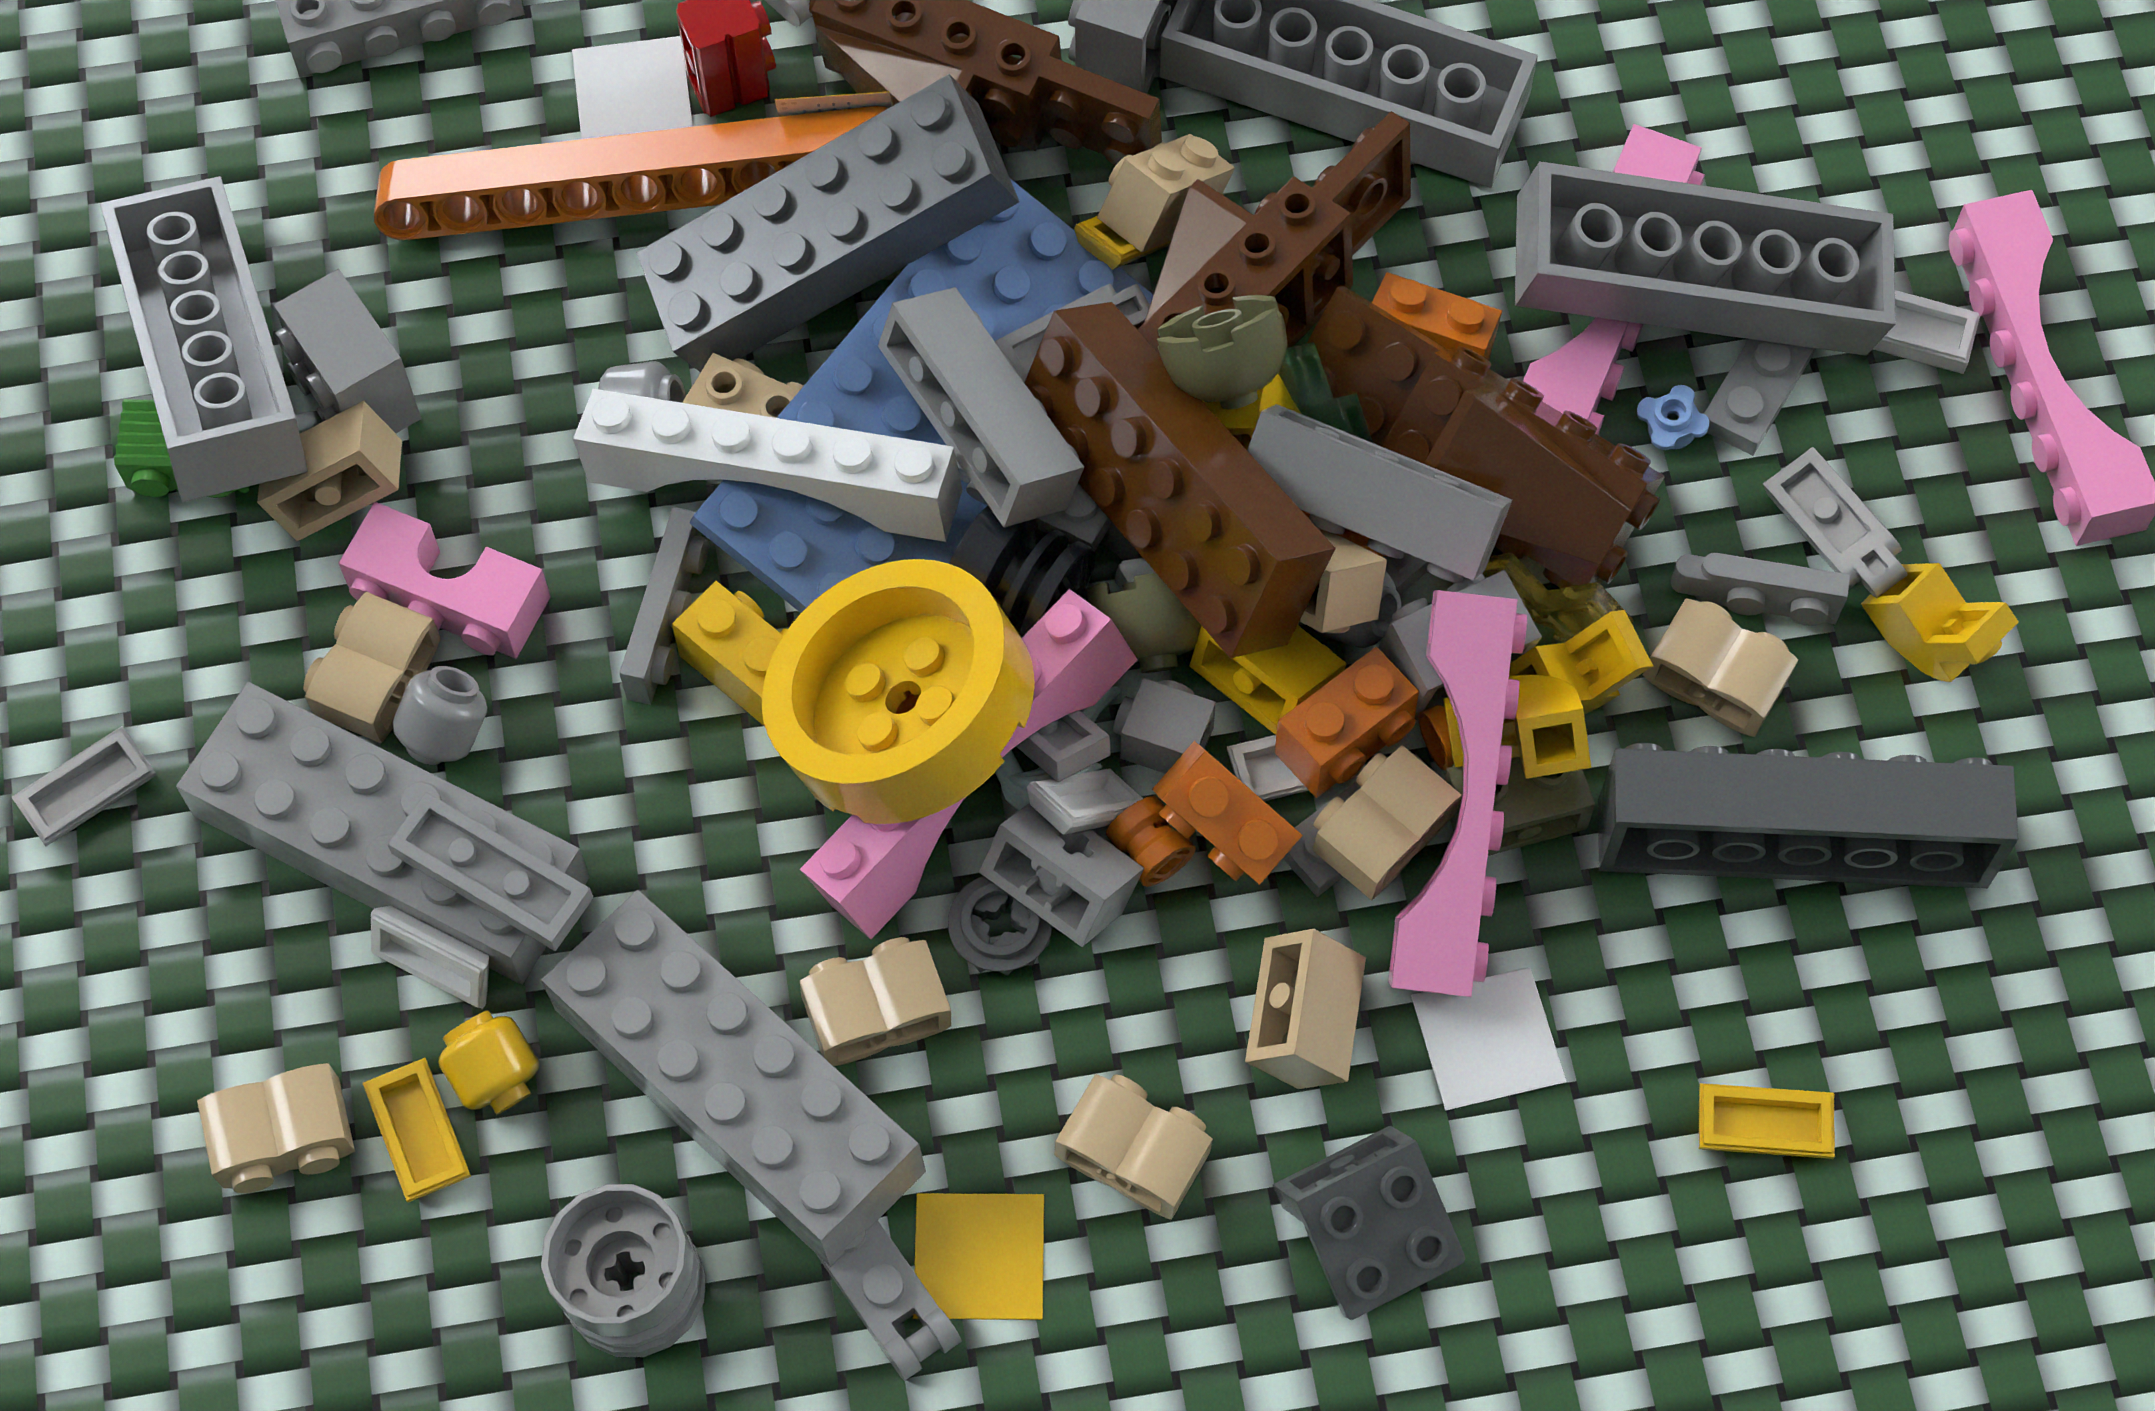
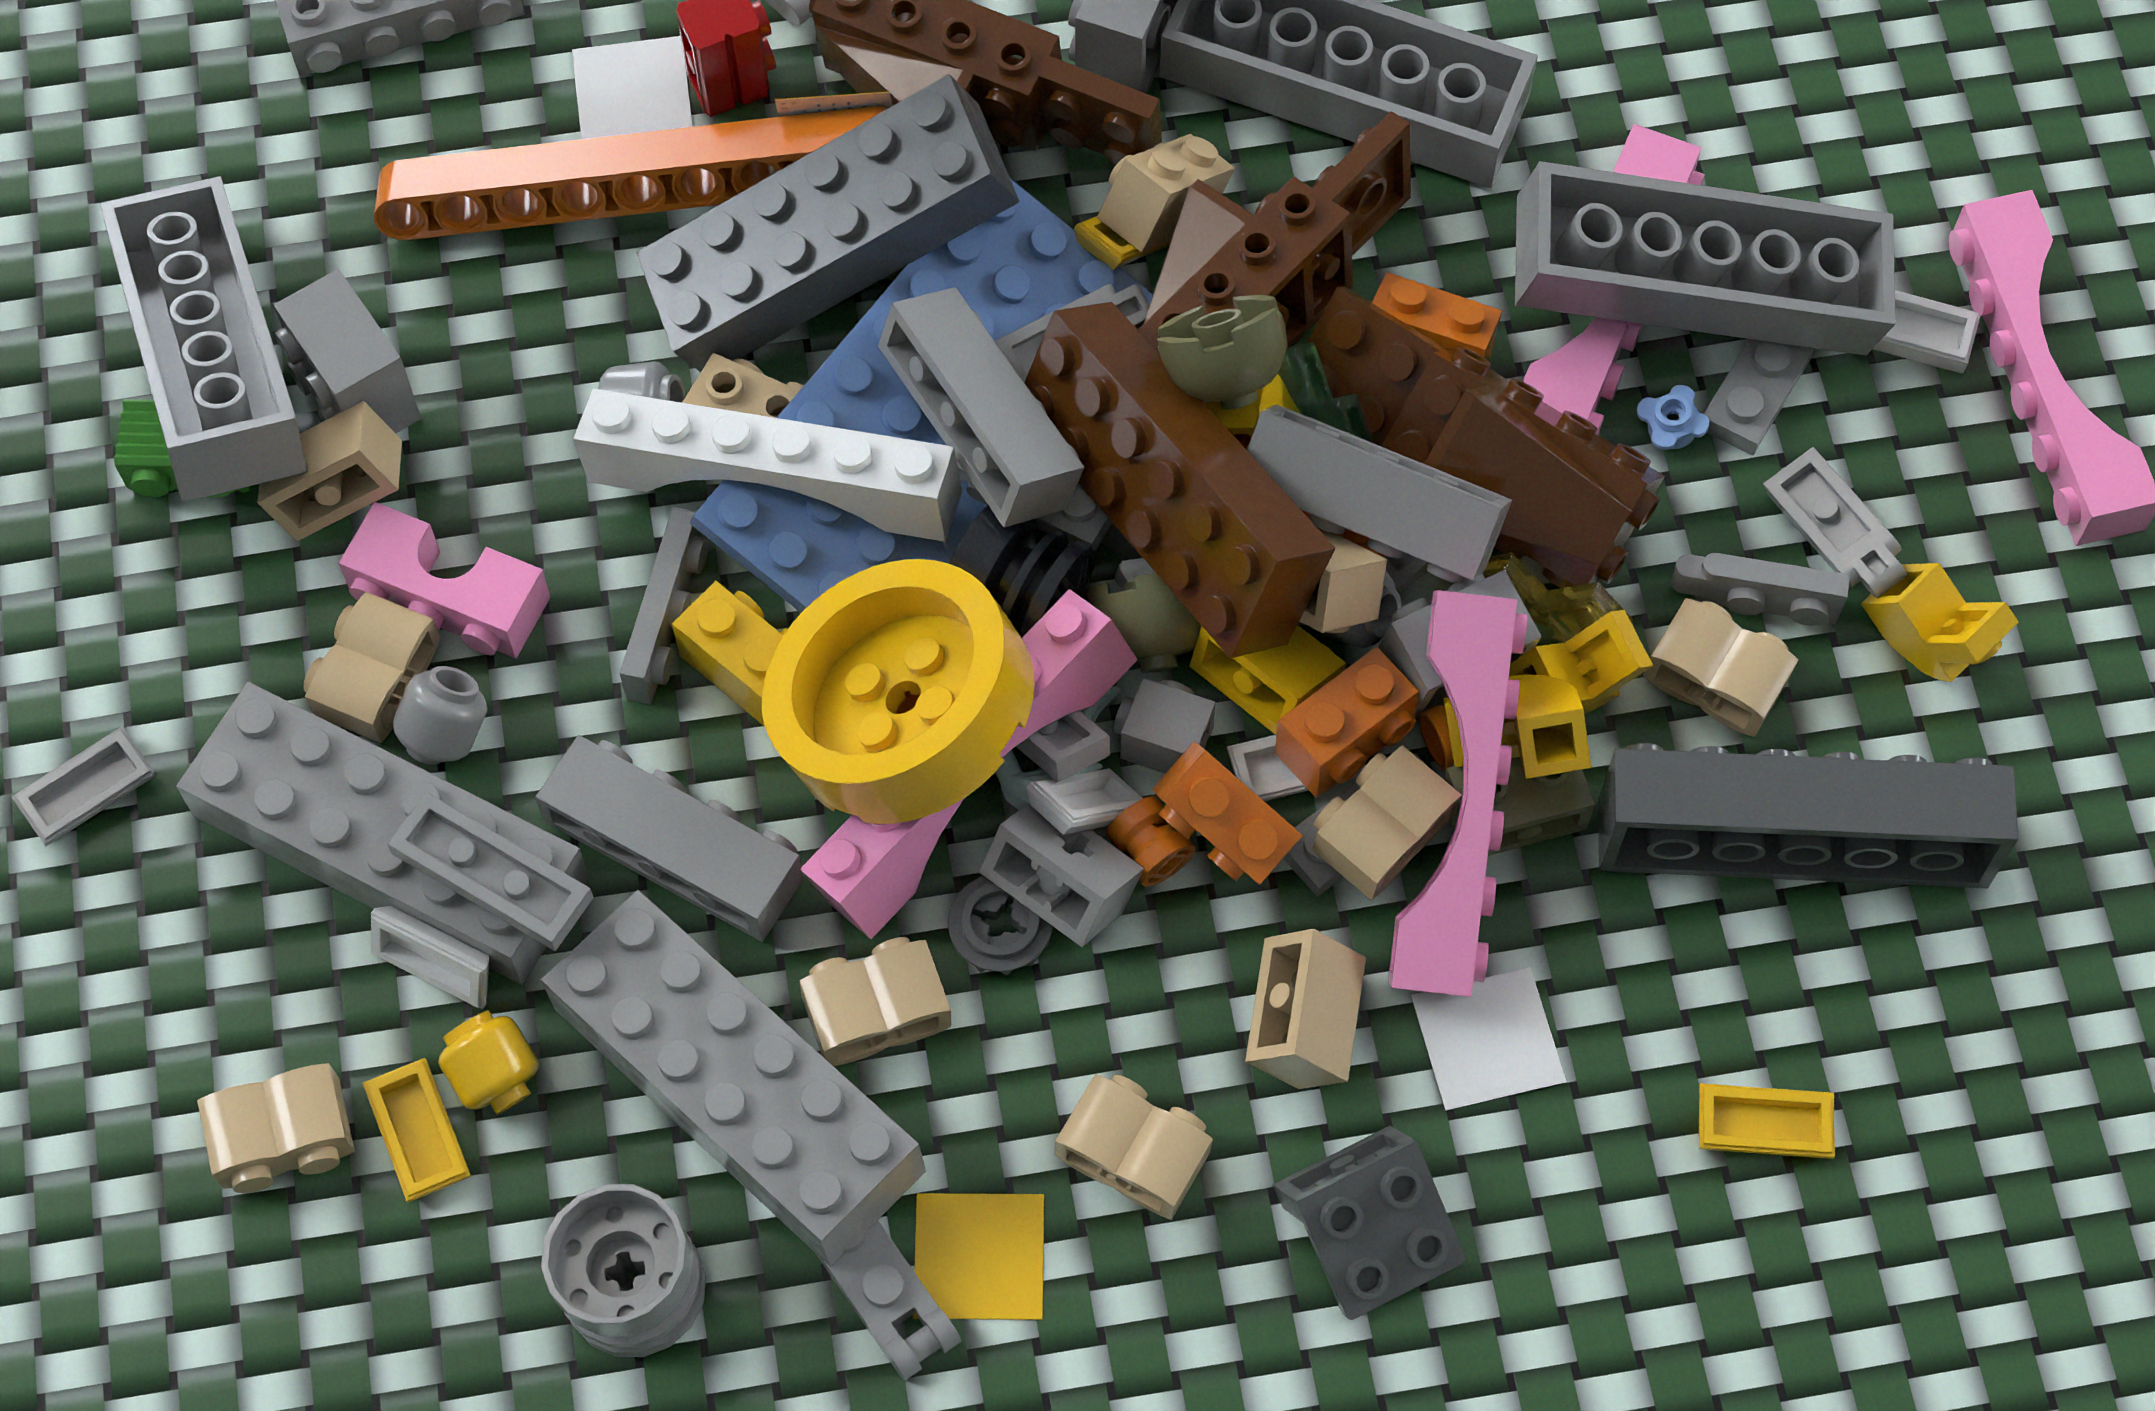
none -> light grey brick [535,735,804,942]

